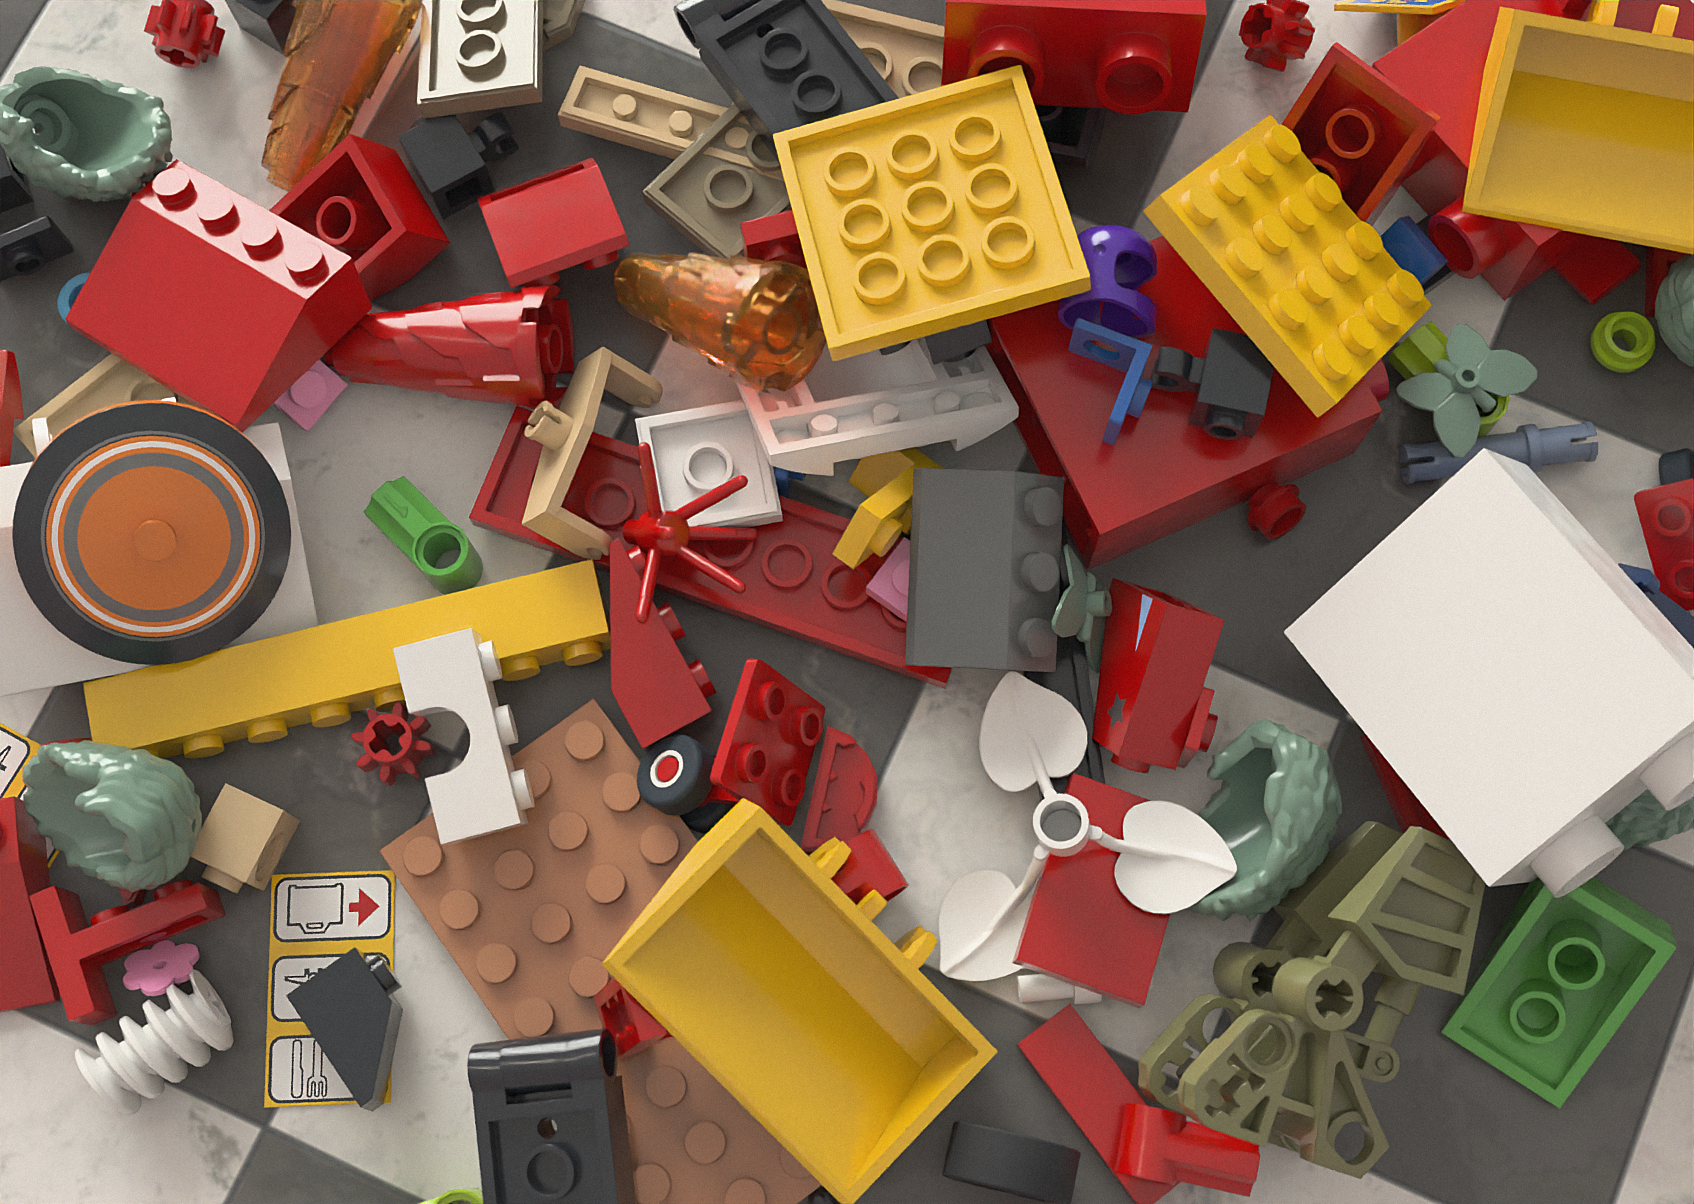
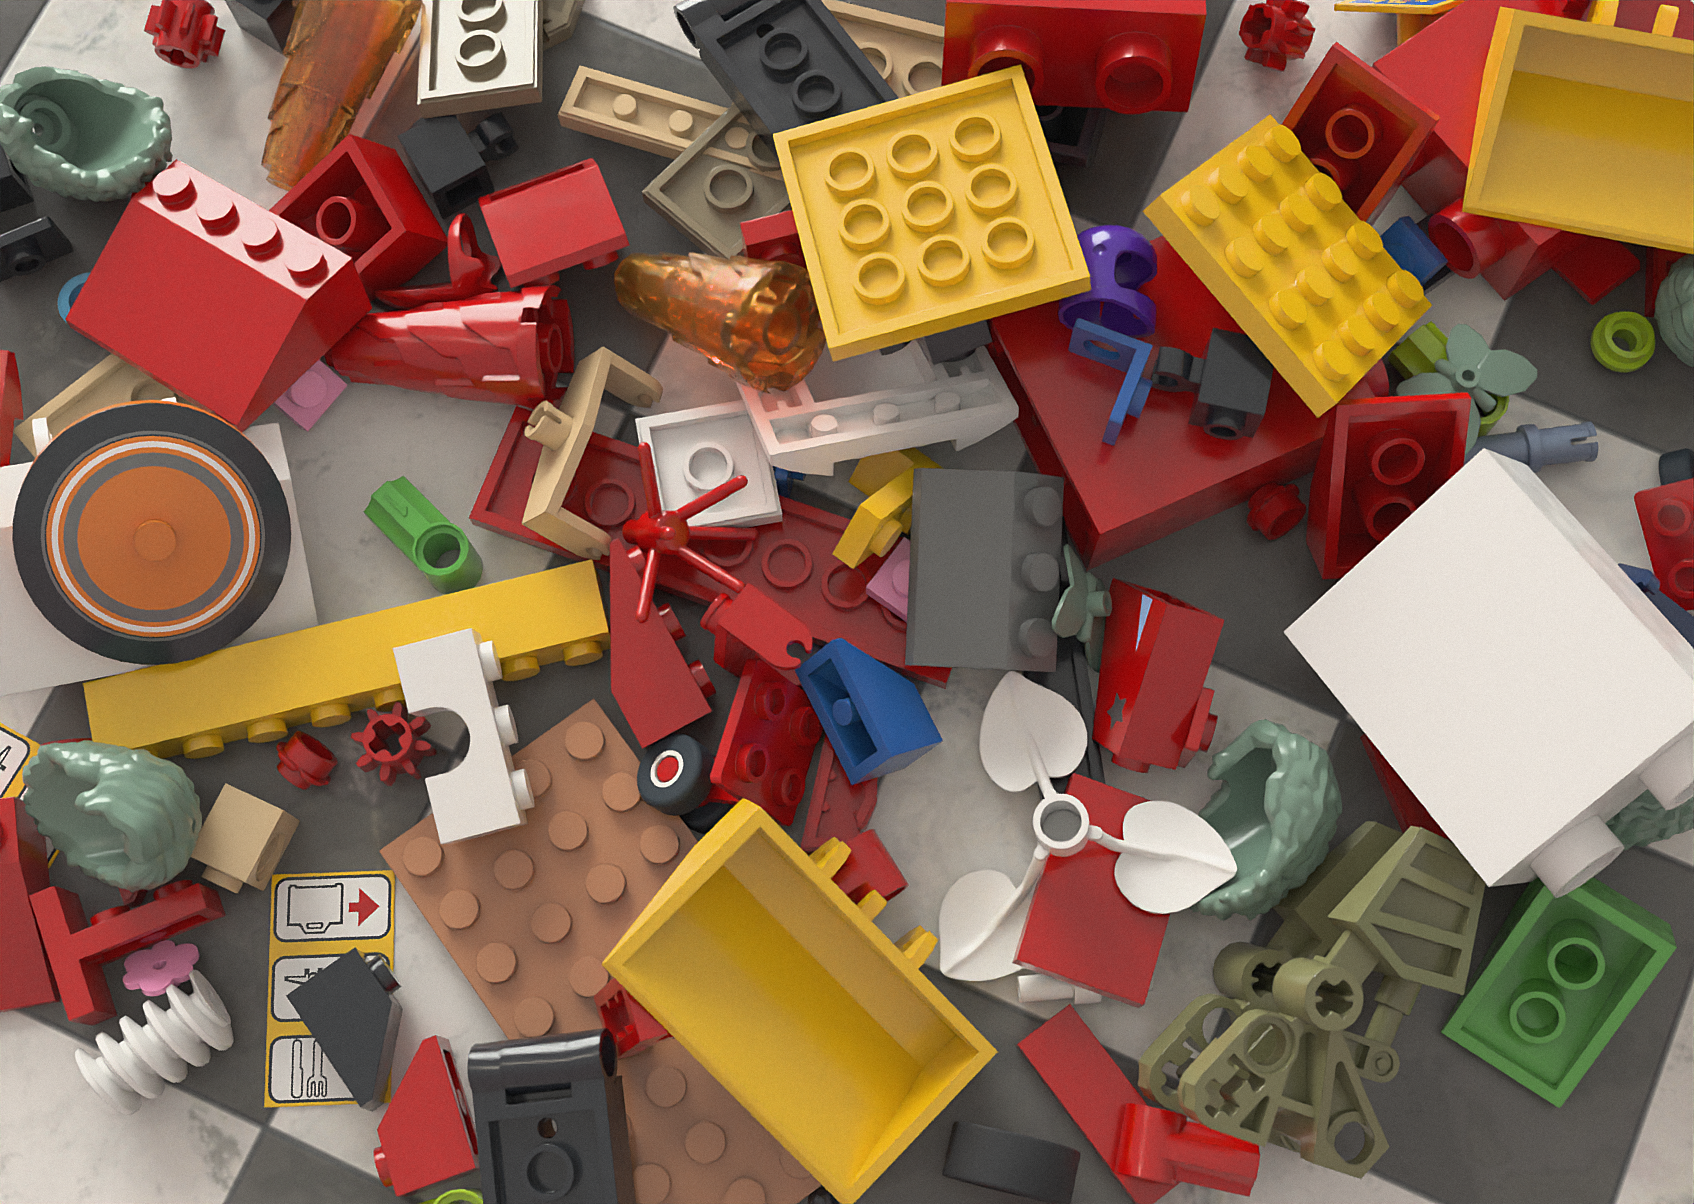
none -> red plate [276,731,338,790]
none -> red piece [373,213,501,310]
none -> red slope [373,1035,480,1197]
none -> red piece [700,582,813,688]
none -> blue slope [795,638,943,785]
none -> red slope [1306,392,1472,579]

